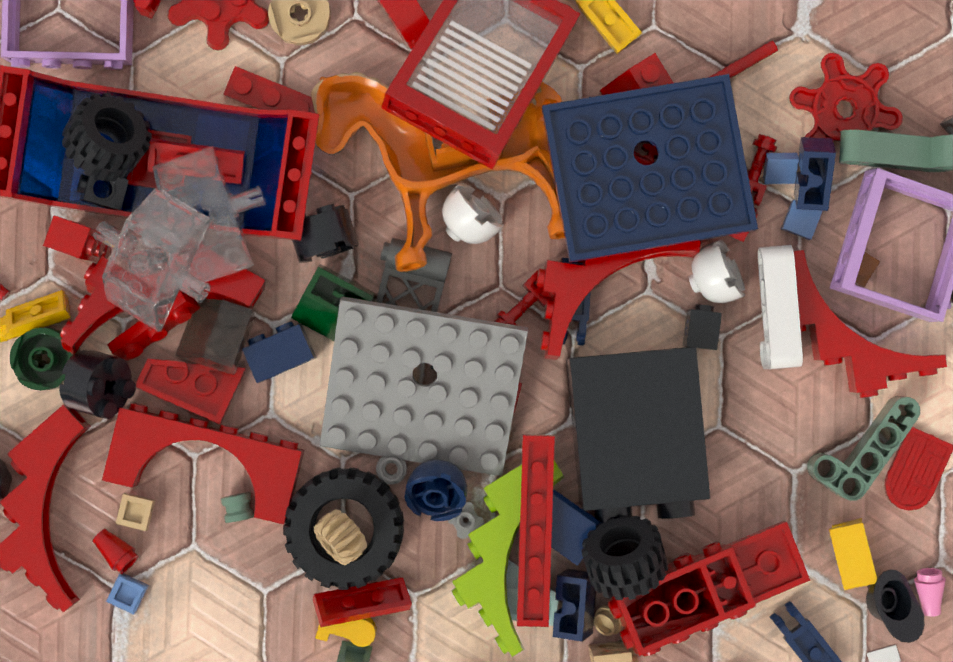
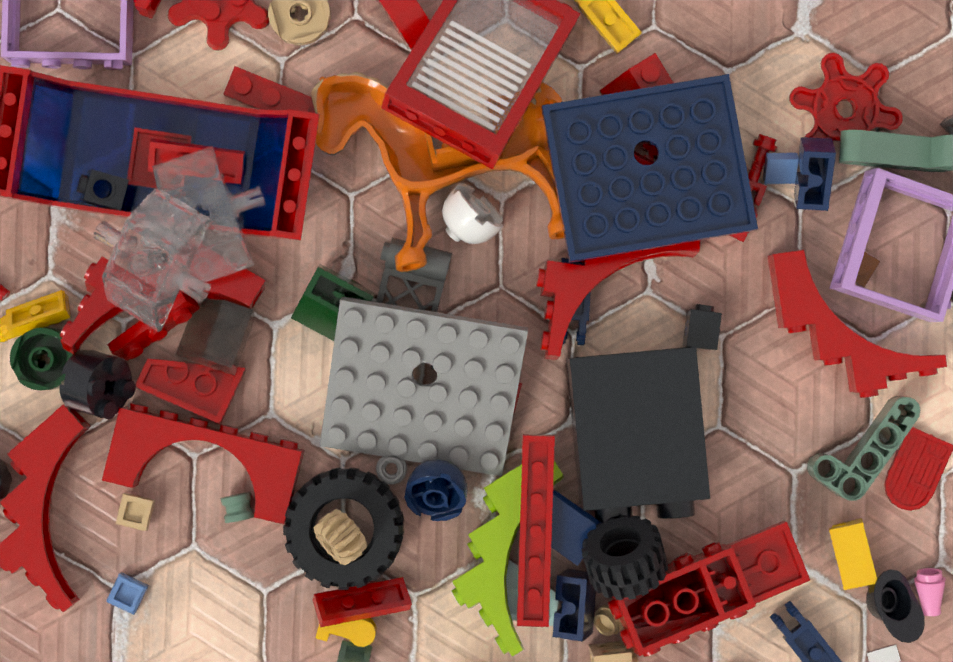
red arch [43,215,113,263] -> none
black tyre [62,93,152,181] -> none
red cone [92,529,139,574] -> none
dark blue brick [242,321,317,383] -> none
black brick [292,204,359,263] -> none
light grey plate [448,502,484,539] -> none
red hinge [494,270,552,326] -> none
white cylinder [689,239,745,303] -> none
red bar [710,40,778,79] -> none
white beam [758,245,803,369] -> none
medium blue tile [781,200,822,240] -> none

